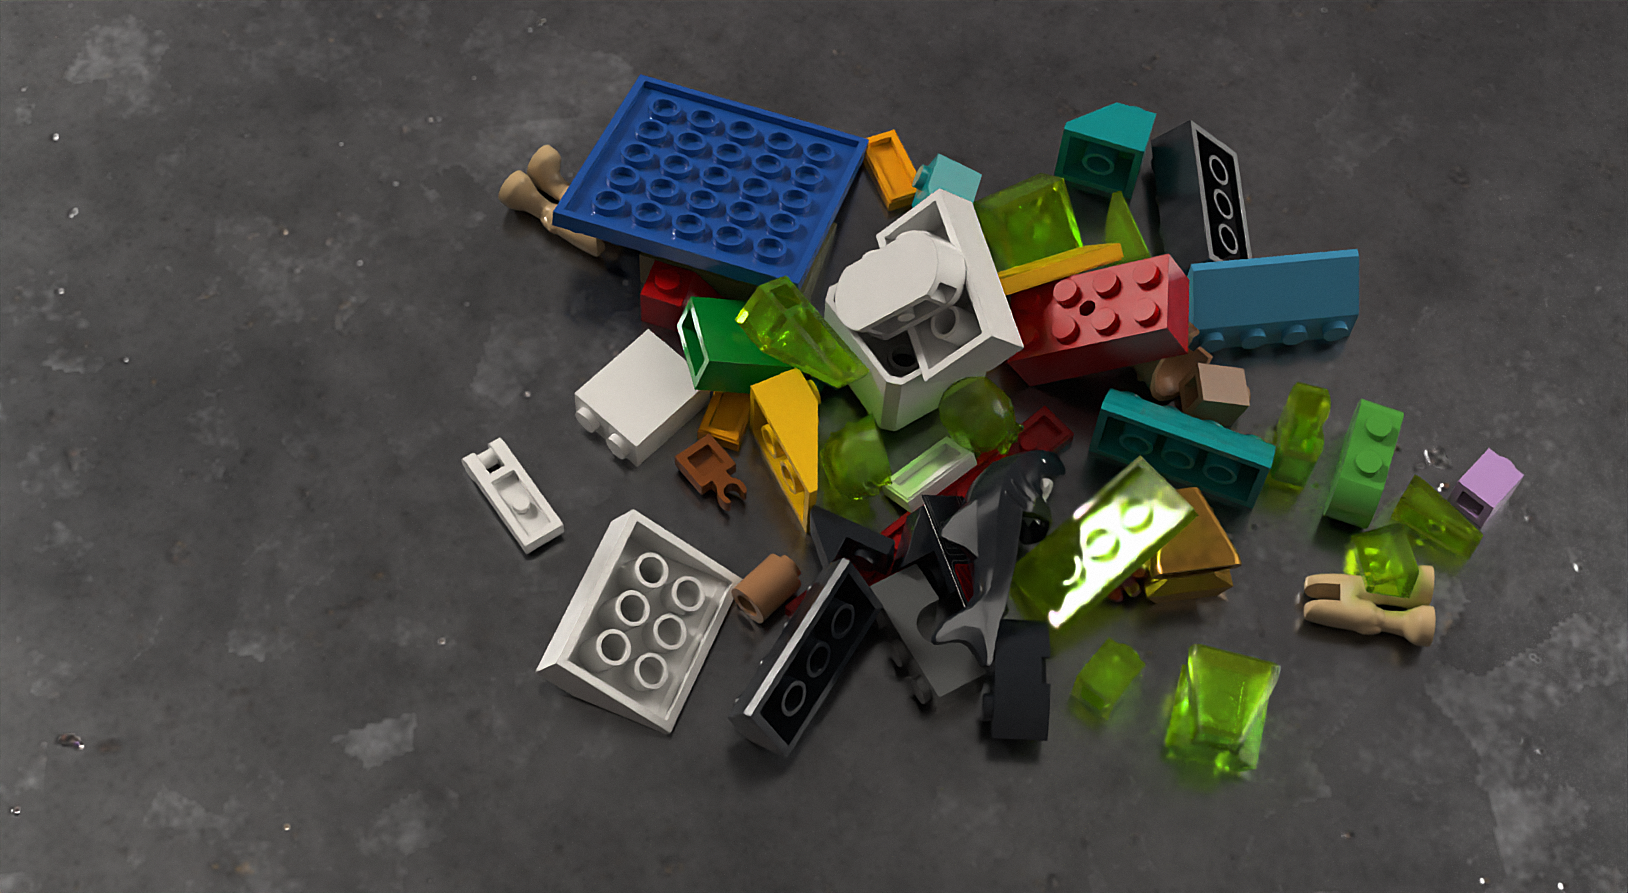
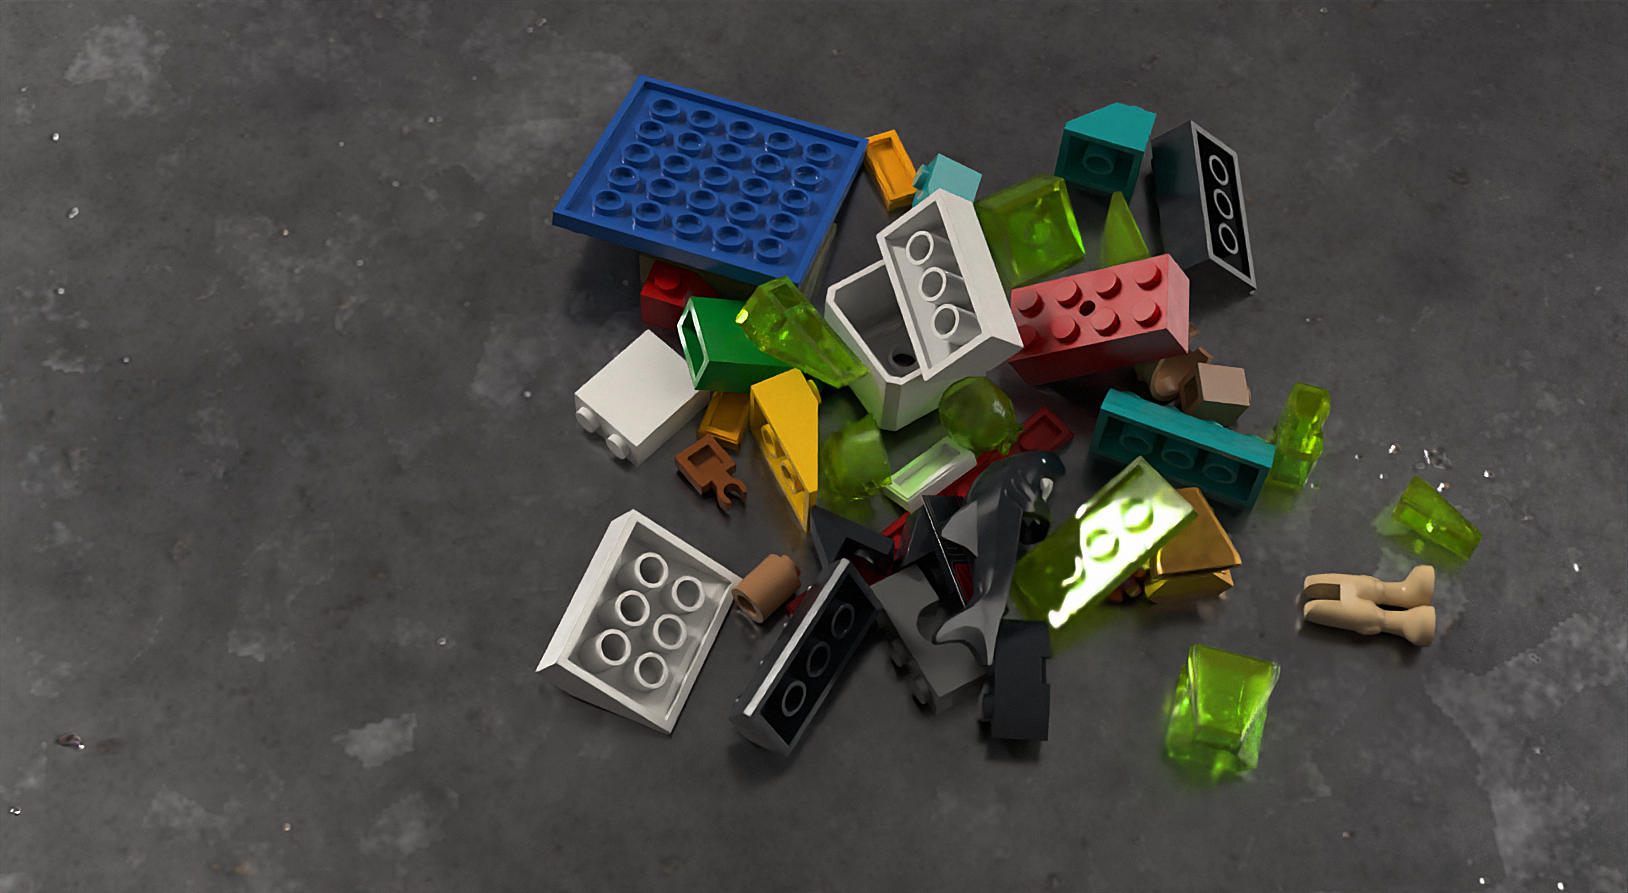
white plate [461,438,564,554] -> none
tan piece [498,145,605,257] -> none
white brick [835,230,966,340] -> none
yellow tile [997,243,1124,296] -> none
clear neon green brick [1071,637,1146,721] -> none
dark azure slope [1187,249,1359,353] -> none
bright green brick [1323,398,1404,529] -> none
clear neon green slope [1350,523,1419,599] -> none
lavender brick [1447,448,1524,528] -> none

